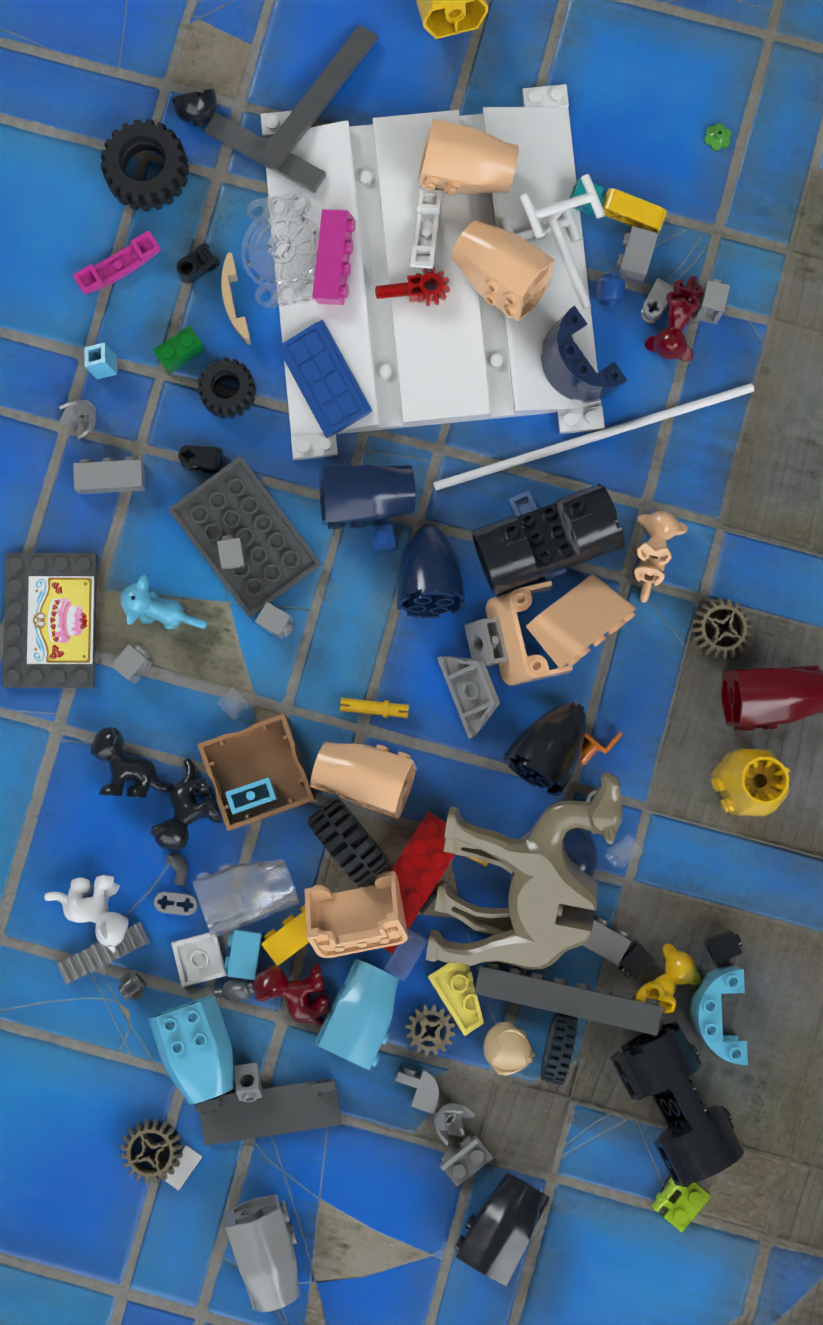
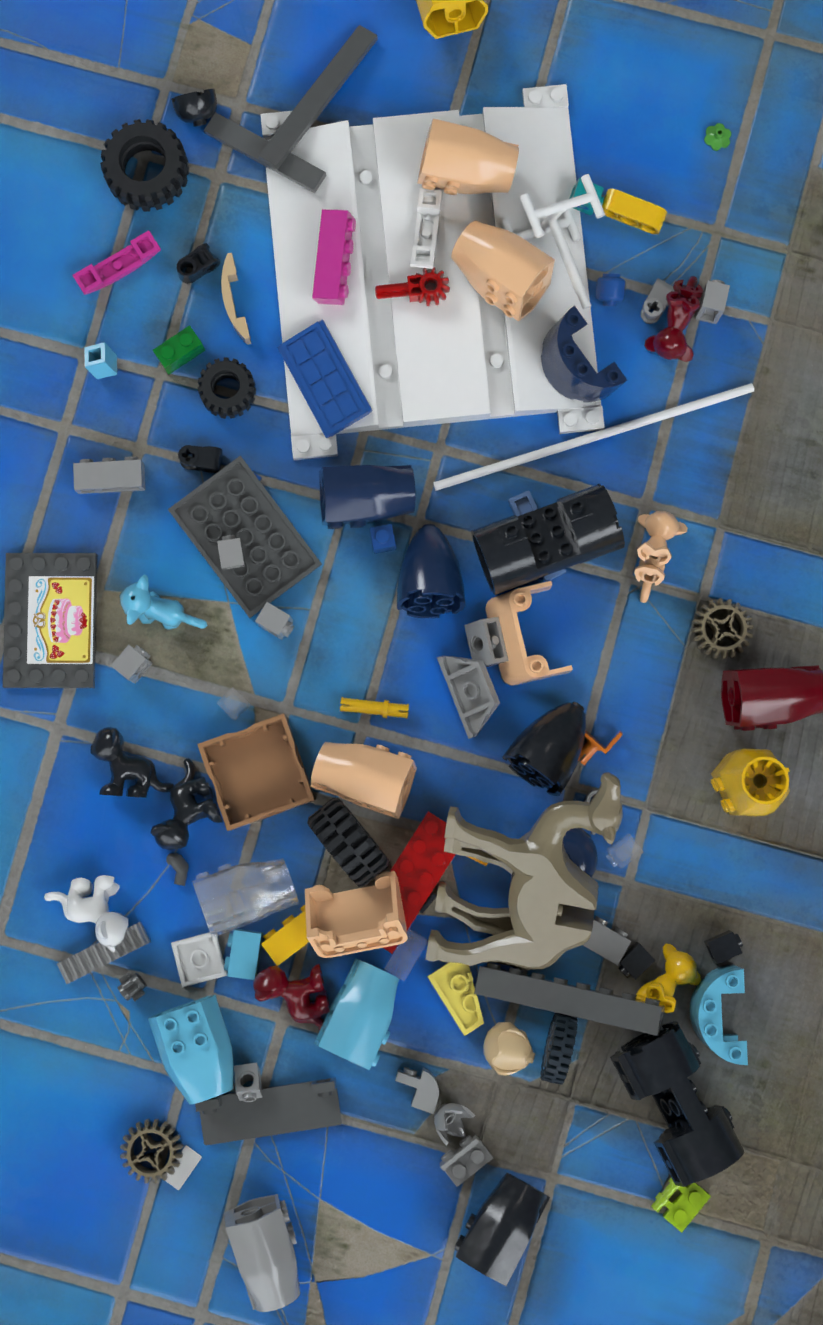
light grey piece [59,400,96,439] -> none
light grey beam [154,892,198,915] -> none
dark grey plant [214,978,255,1001] -> none
medium azure brick [225,777,278,814] -> none
clear piece [241,192,320,308] -> none
dark tan gear [406,1004,455,1056] -> none
light nougat windscreen [526,574,637,669] -> none
light grey brick [616,226,658,282] -> none

